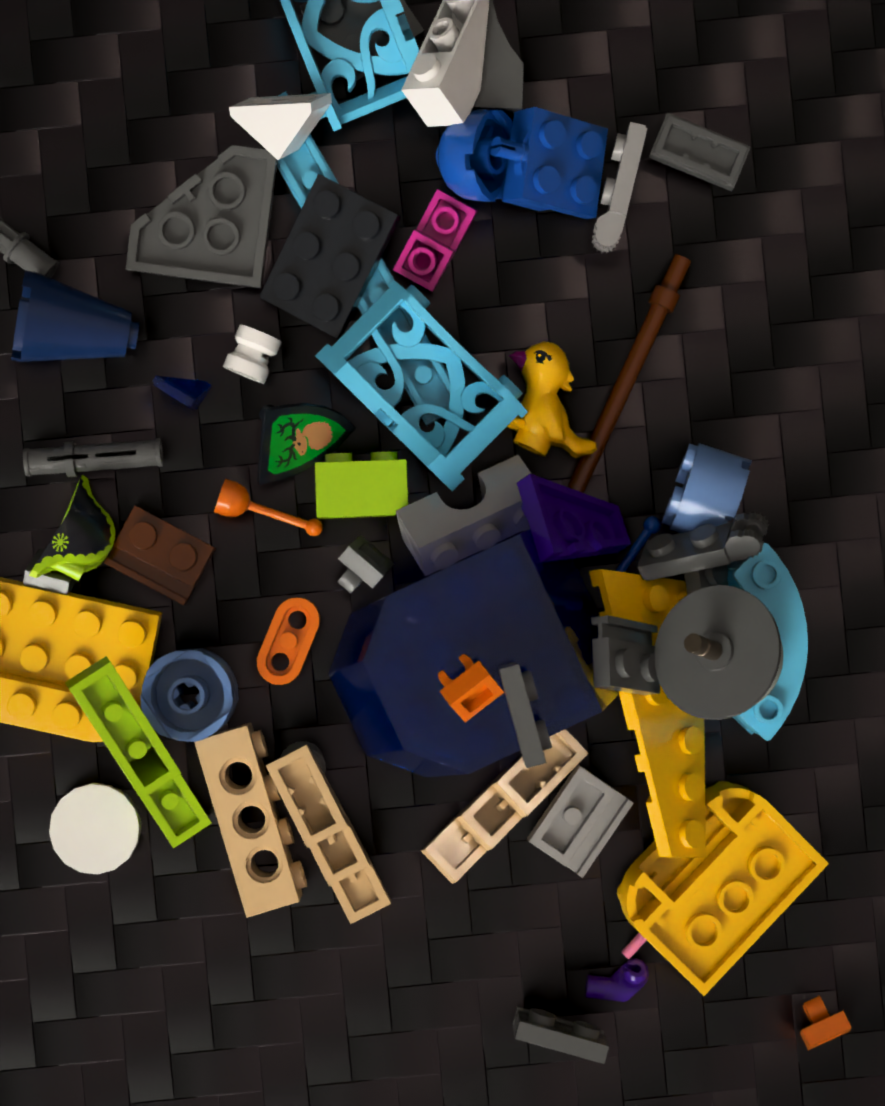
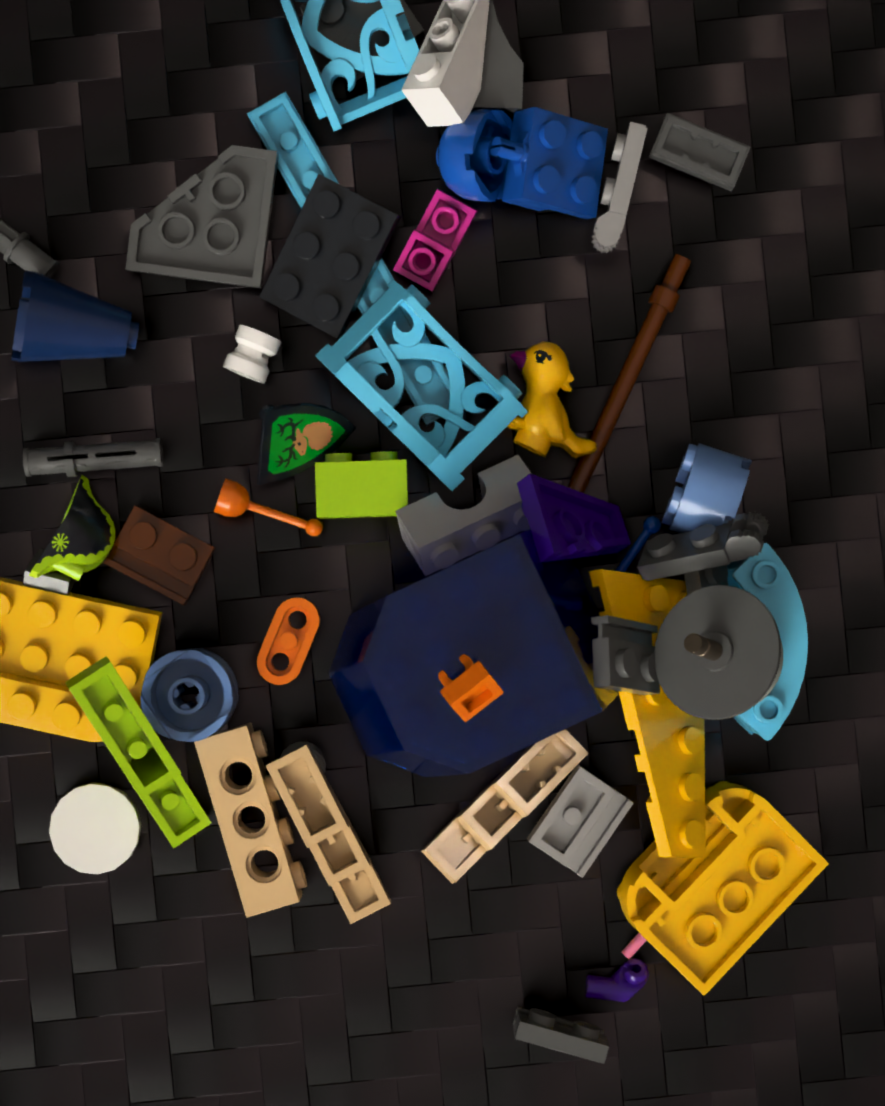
clear blue slope [152,376,212,410] -> none
white slope [229,93,332,160] -> none
dark grey tile [337,535,394,594] -> none
dark grey plate [497,661,552,768] -> none
orange tile [800,996,852,1050] -> none

